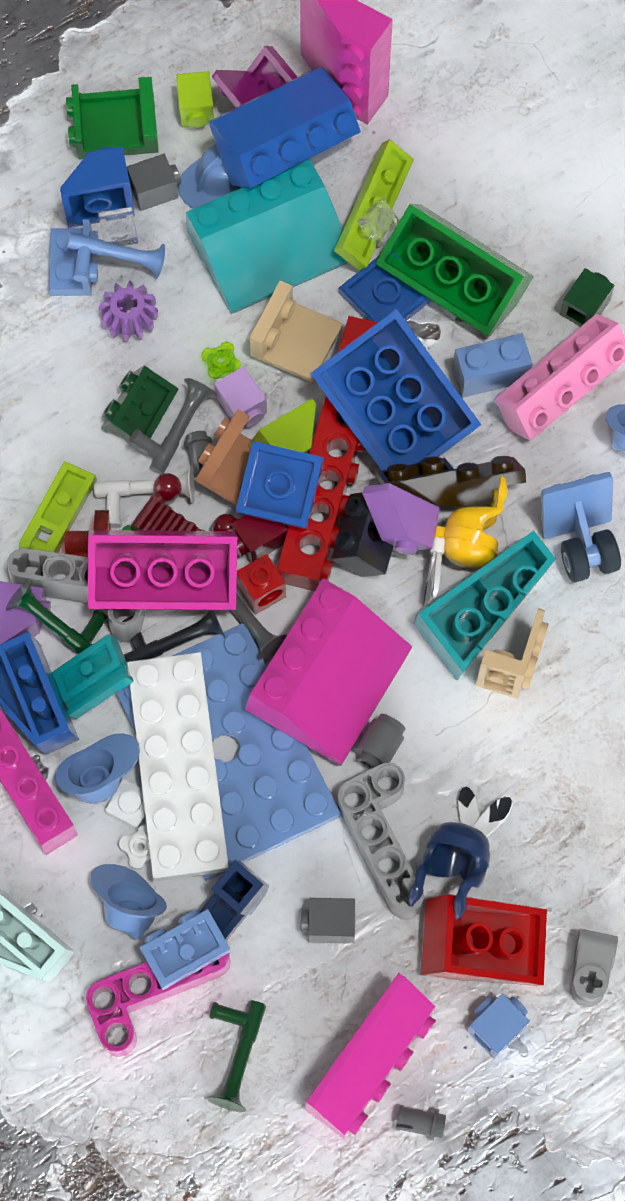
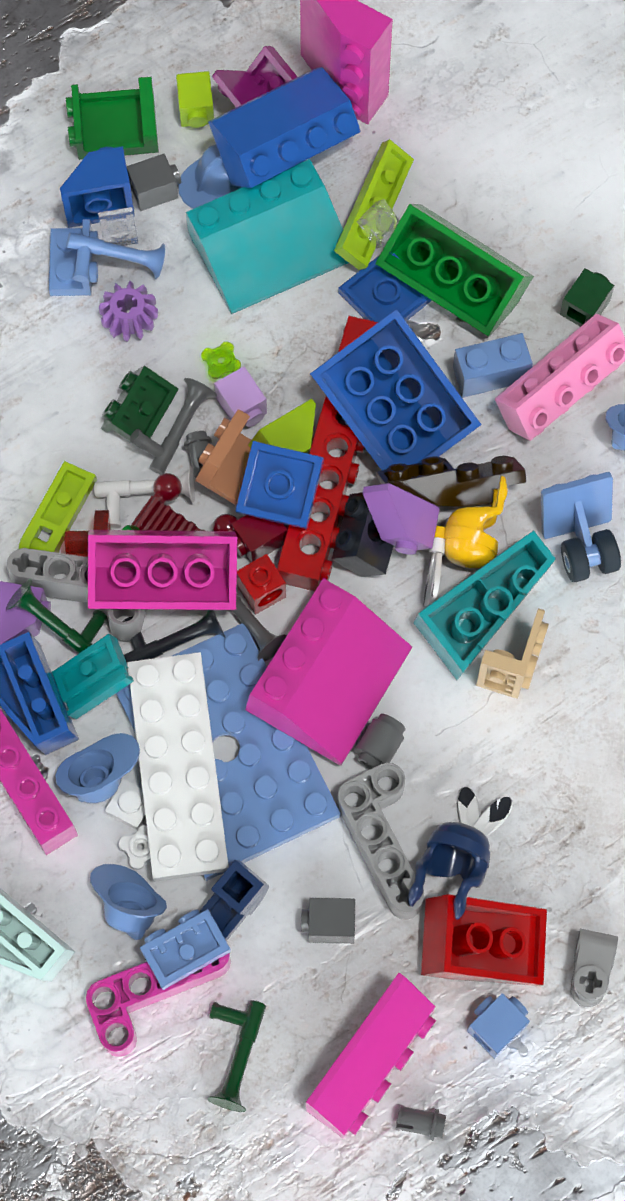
tan bracket [249,281,342,382] -> none

